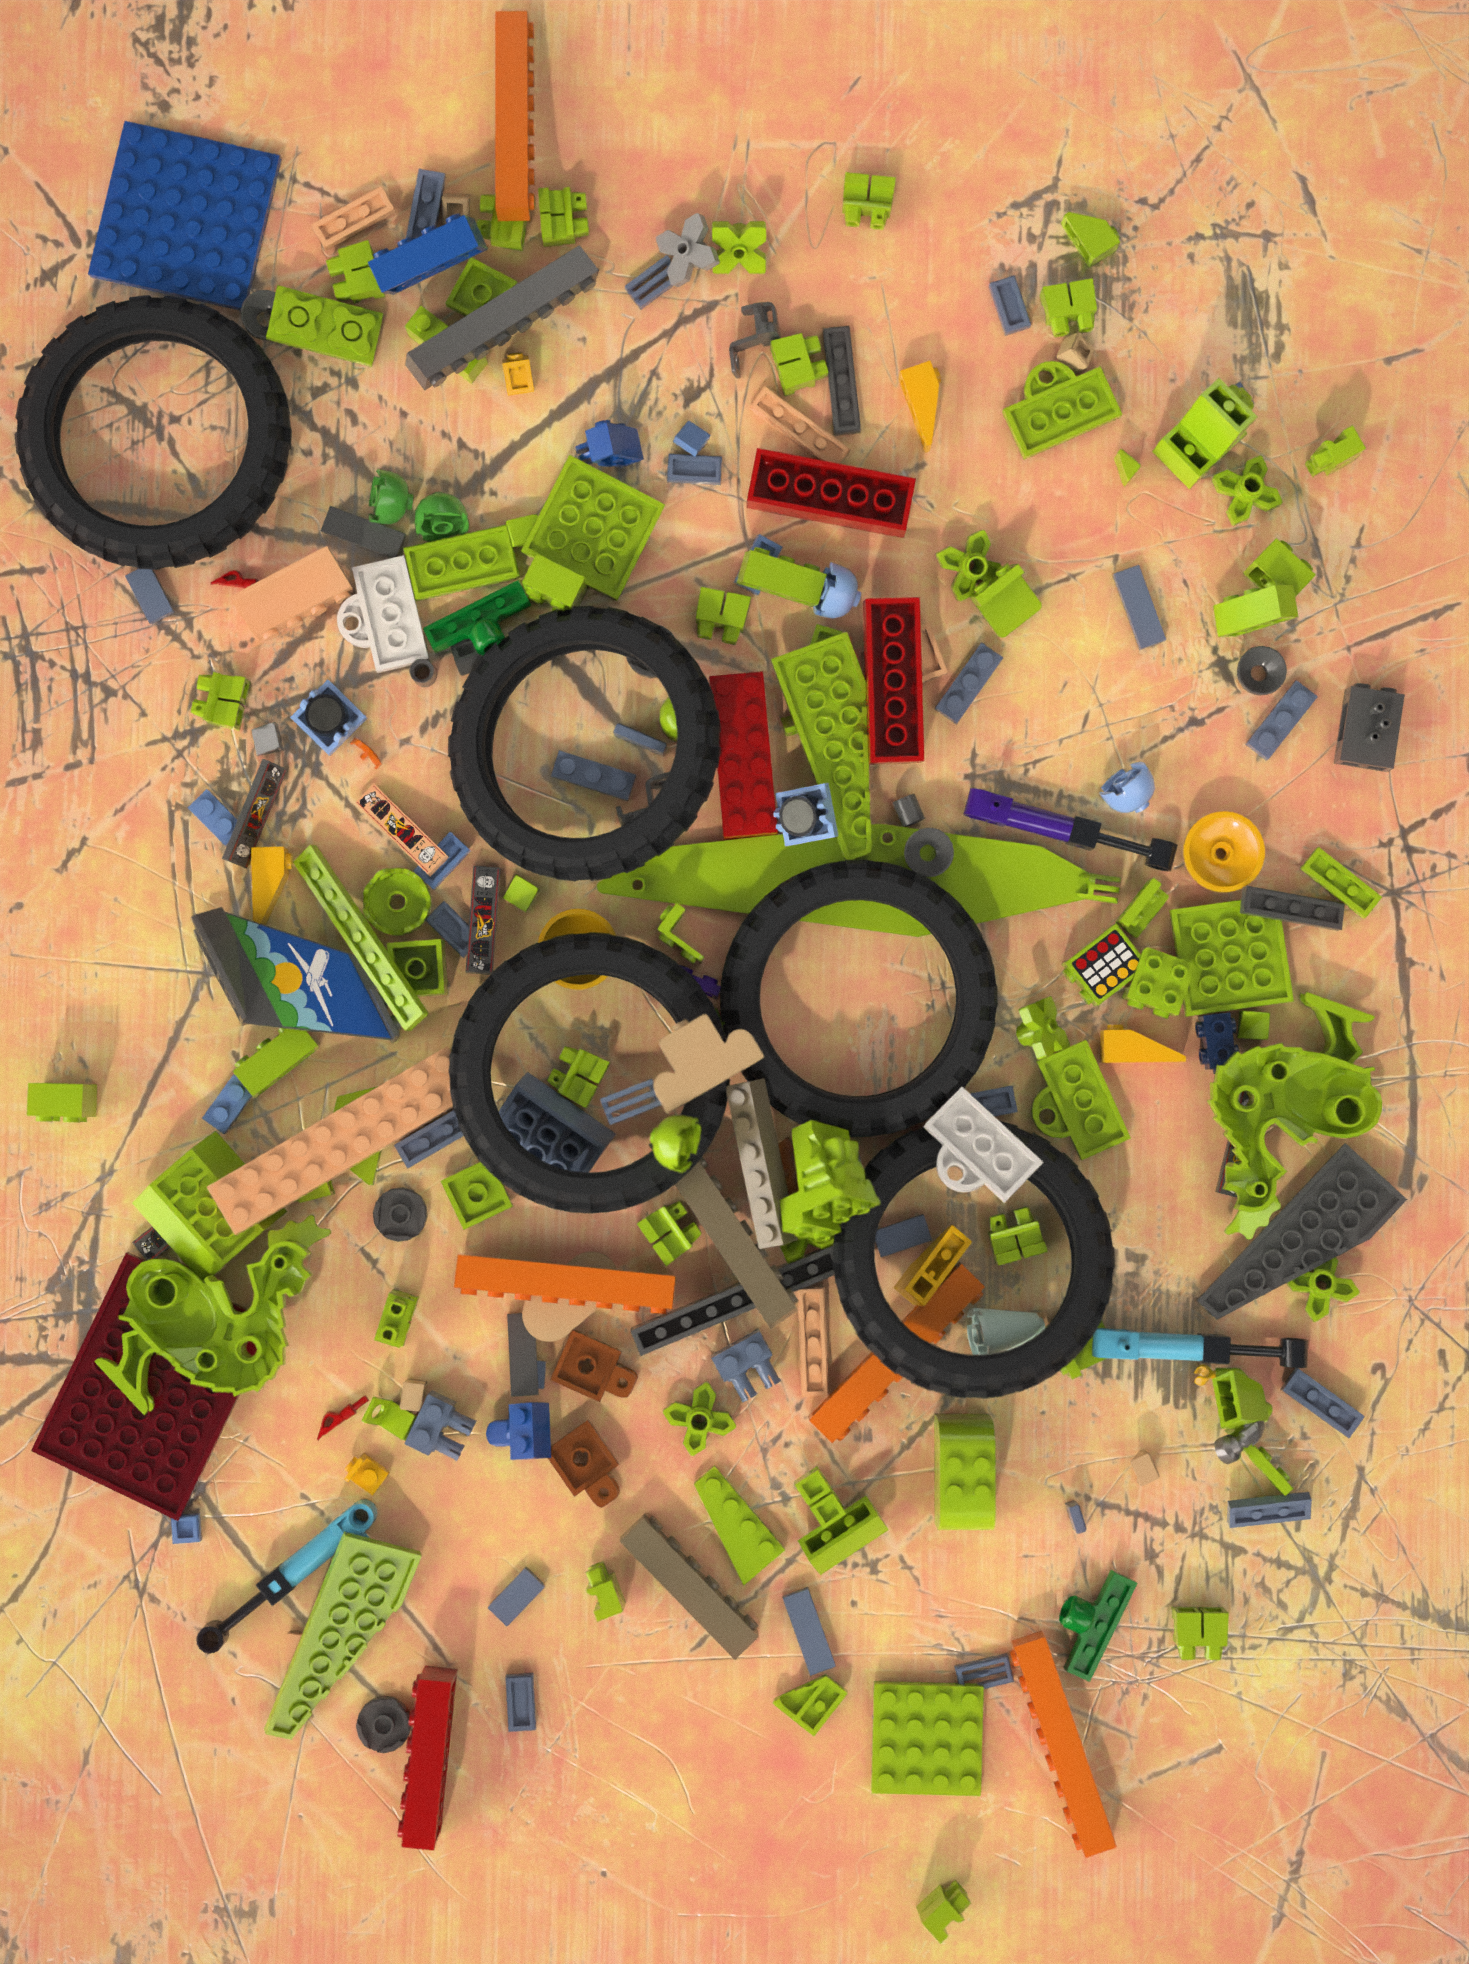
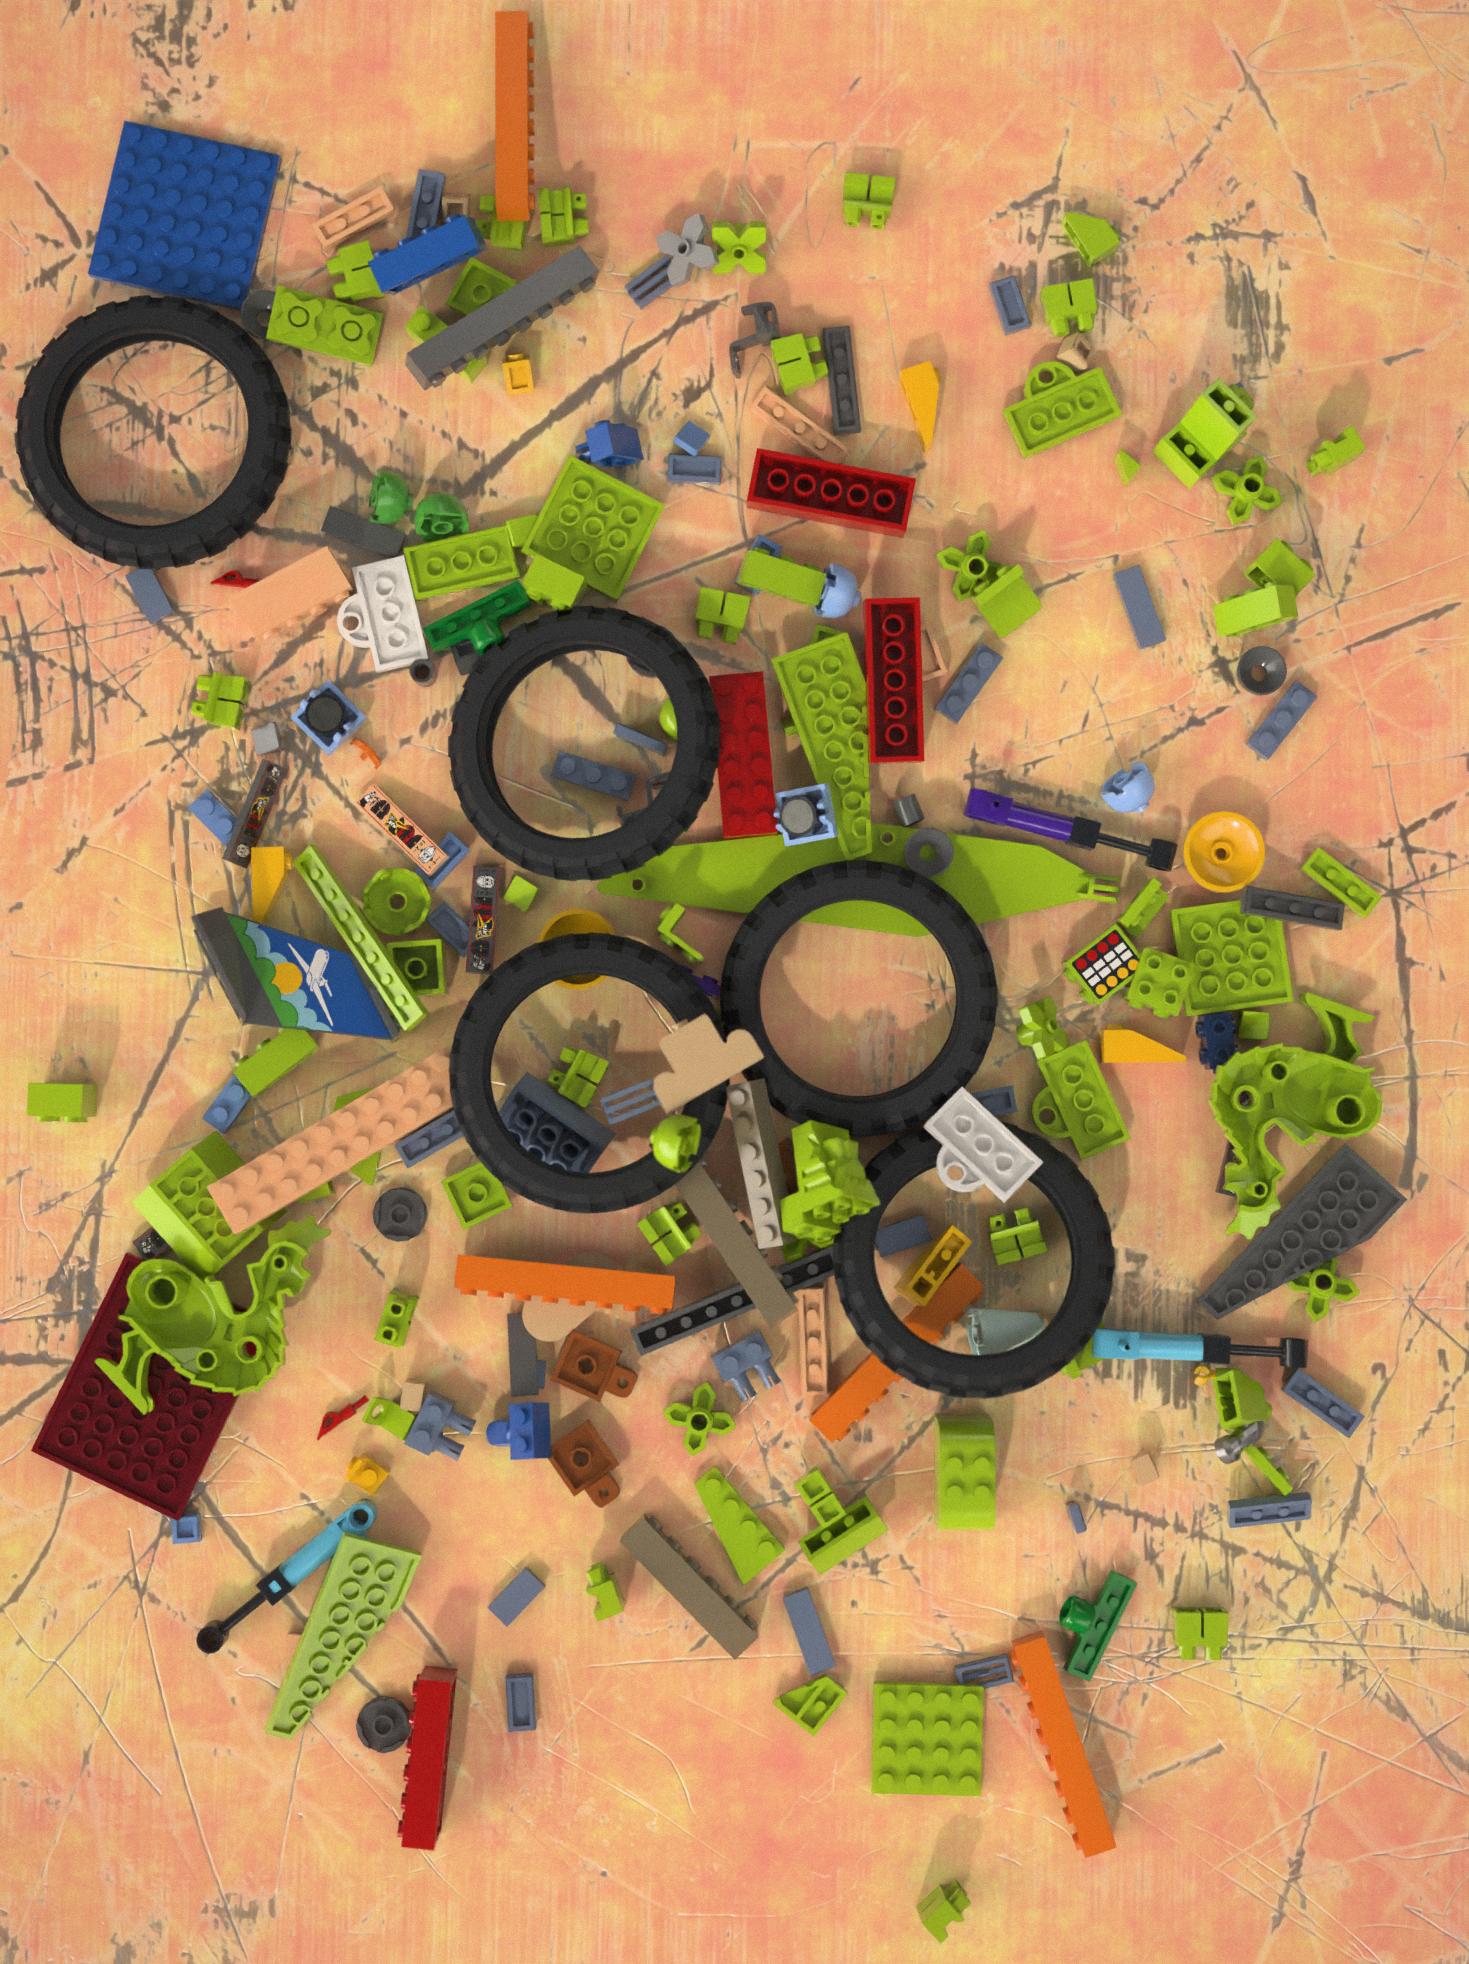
dark grey piece [1334,683,1405,772] -> none

